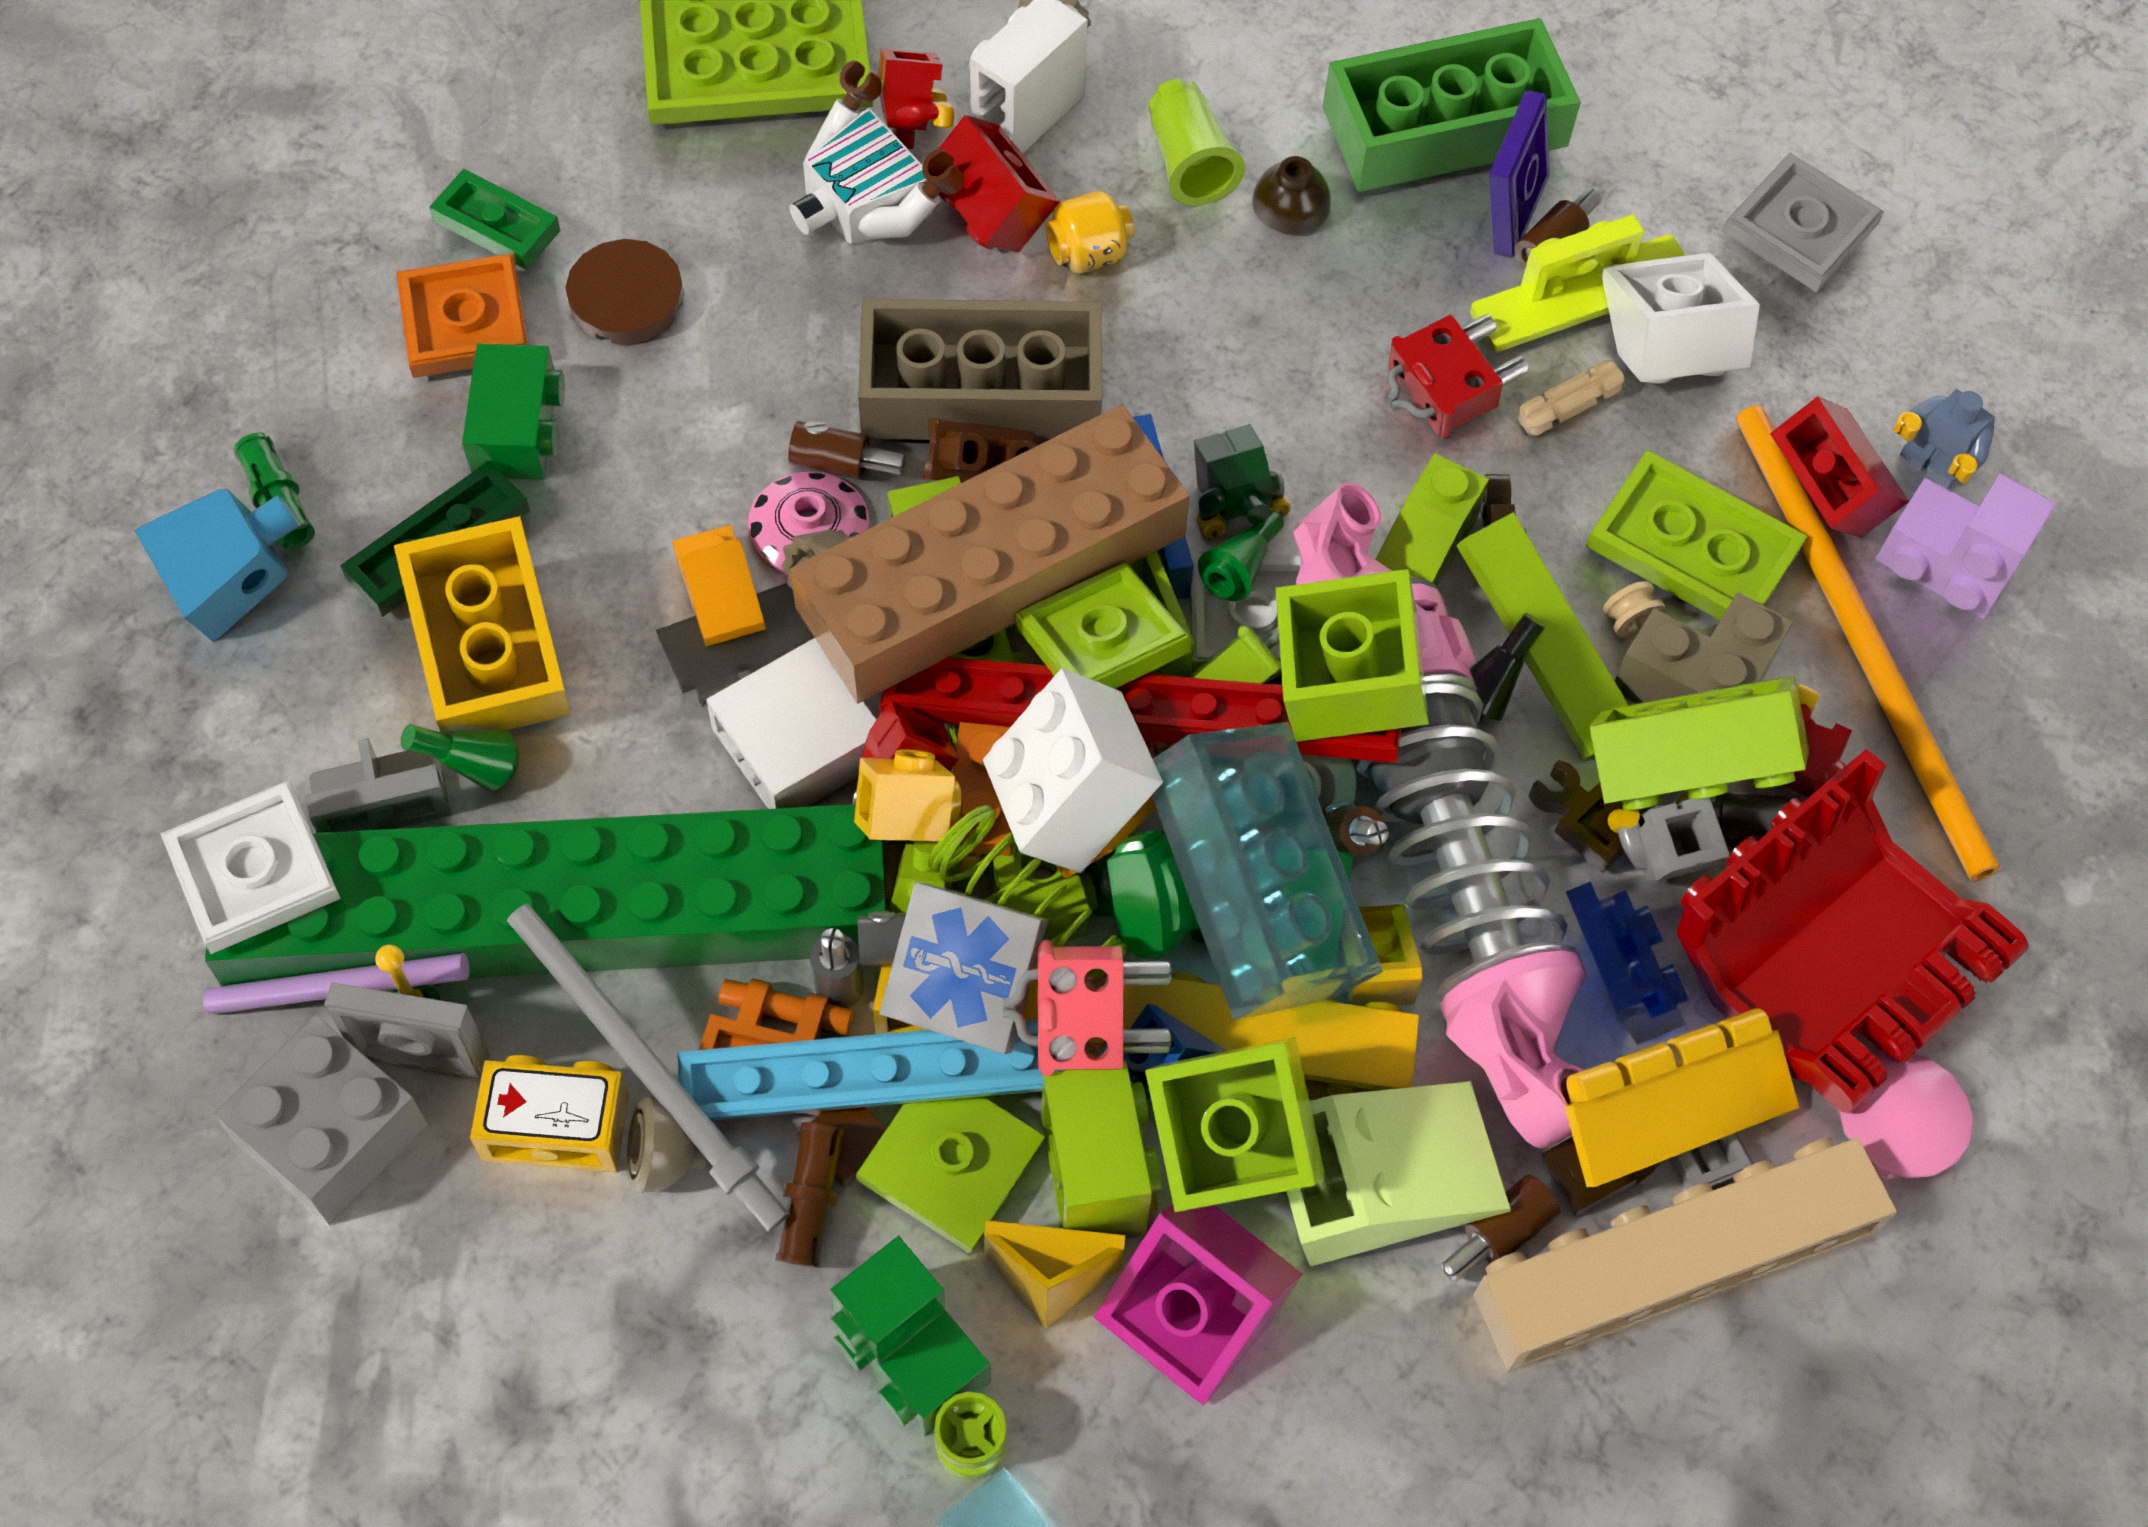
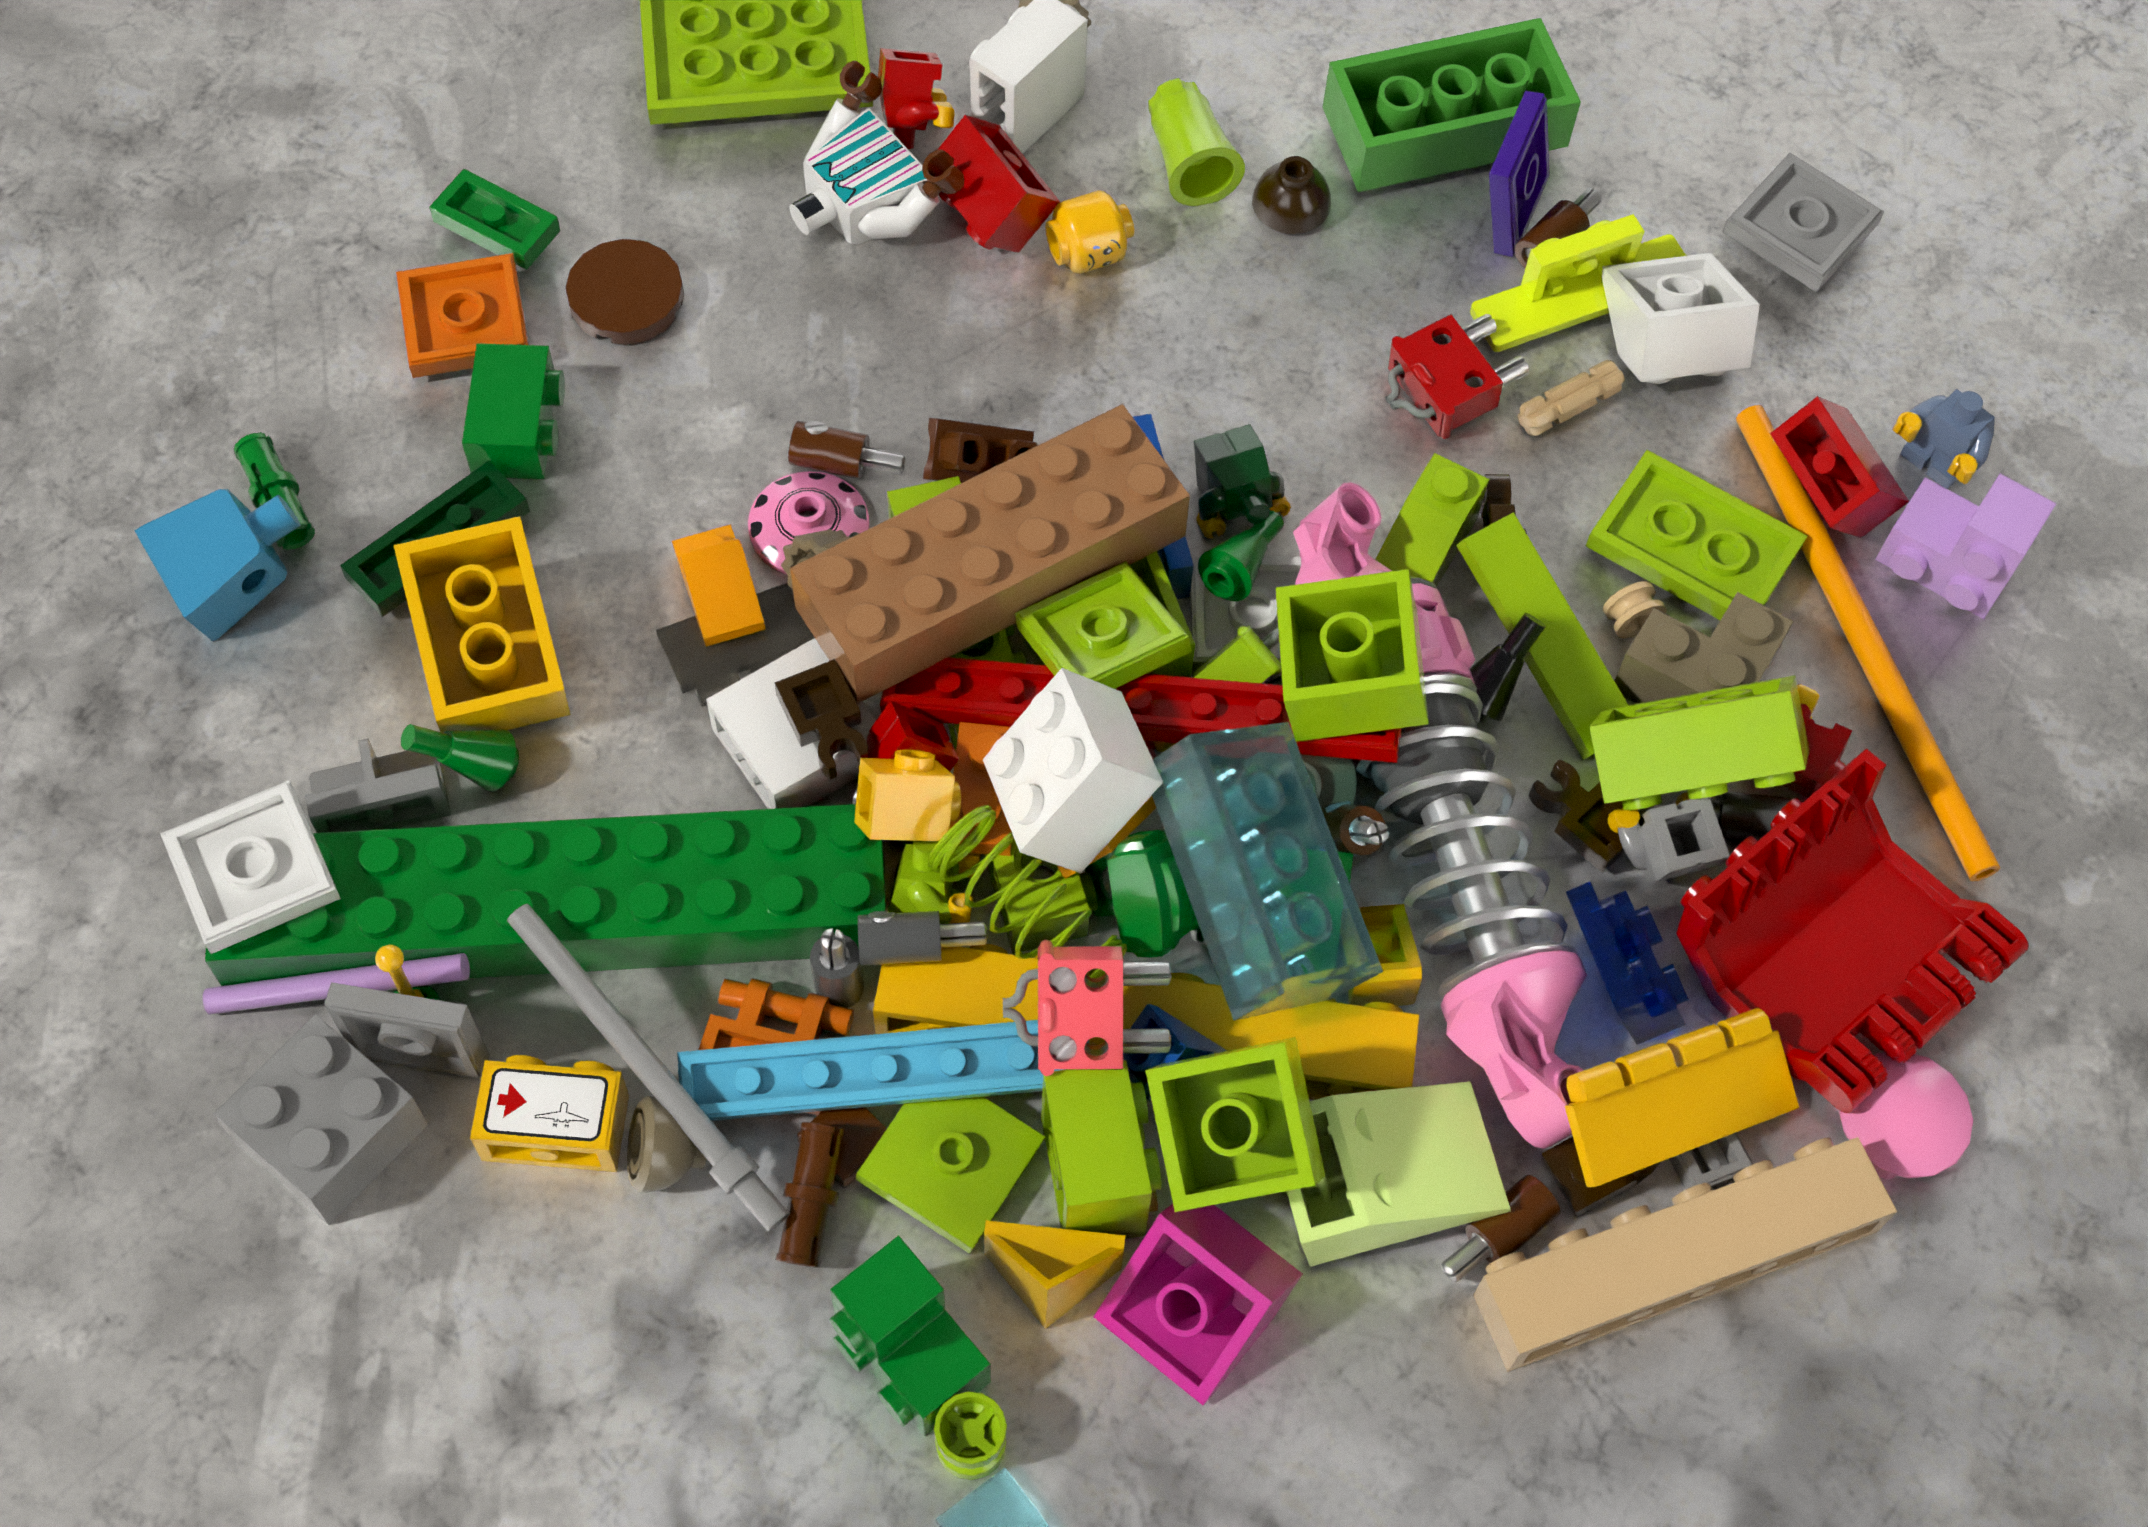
dark tan brick [858,299,1102,441] -> none
light grey tile [879,882,1048,1054] -> none
none -> dark brown plate [774,659,869,780]

